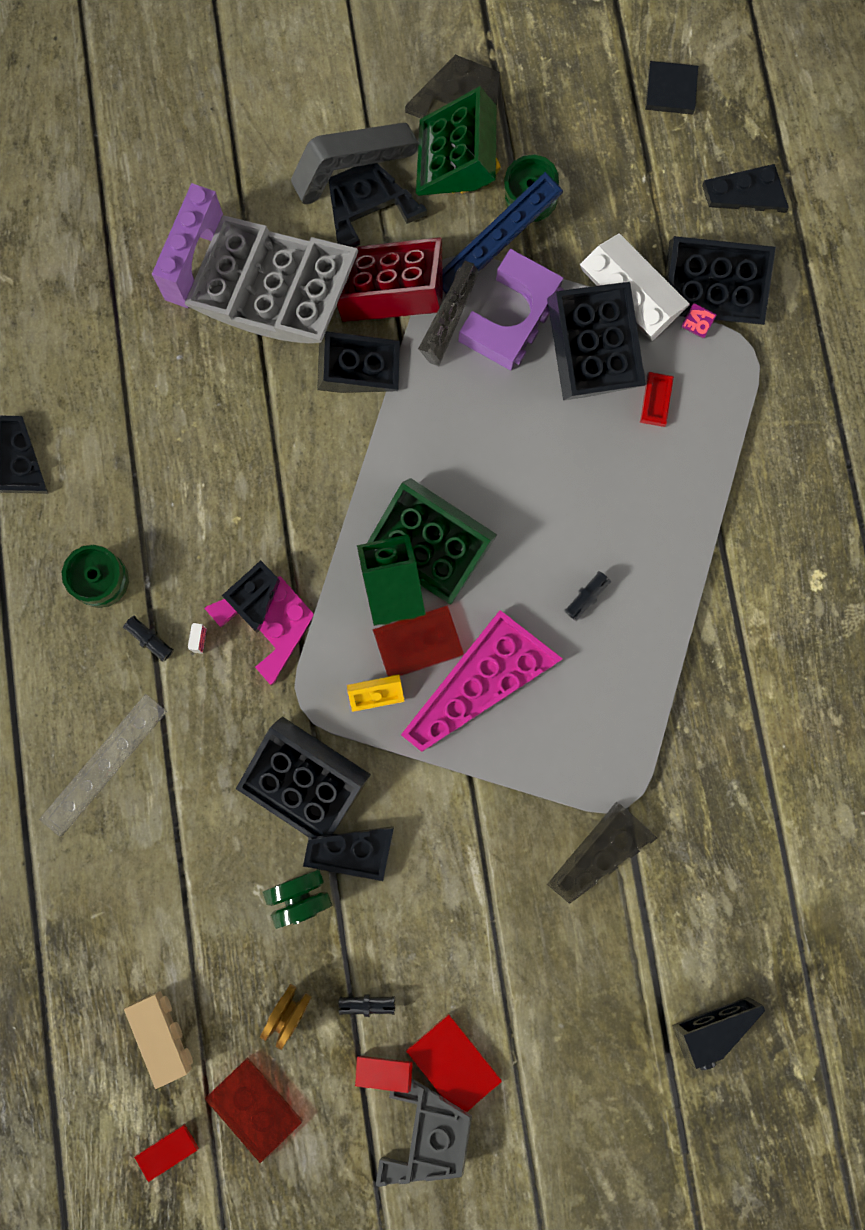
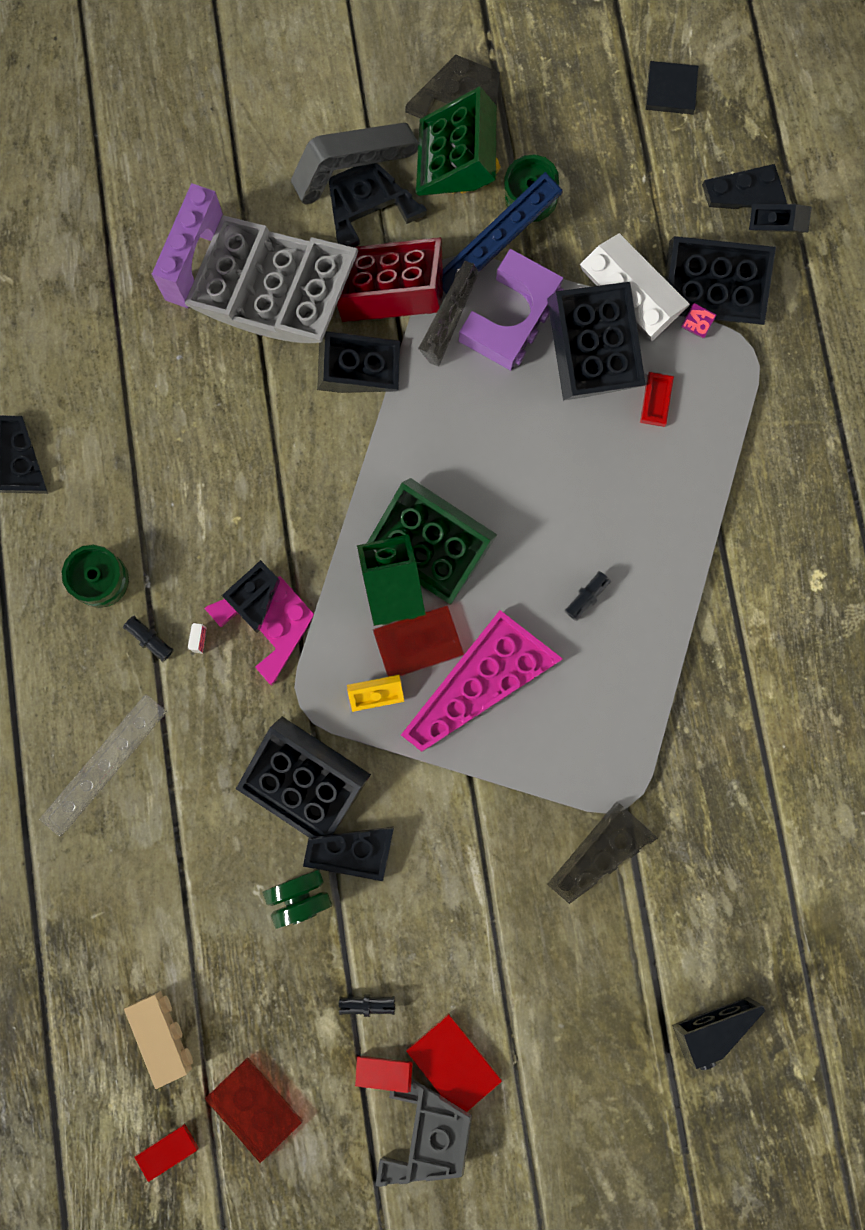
pearl gold wheel [260,984,312,1050] -> none
none -> black slope [749,204,812,233]

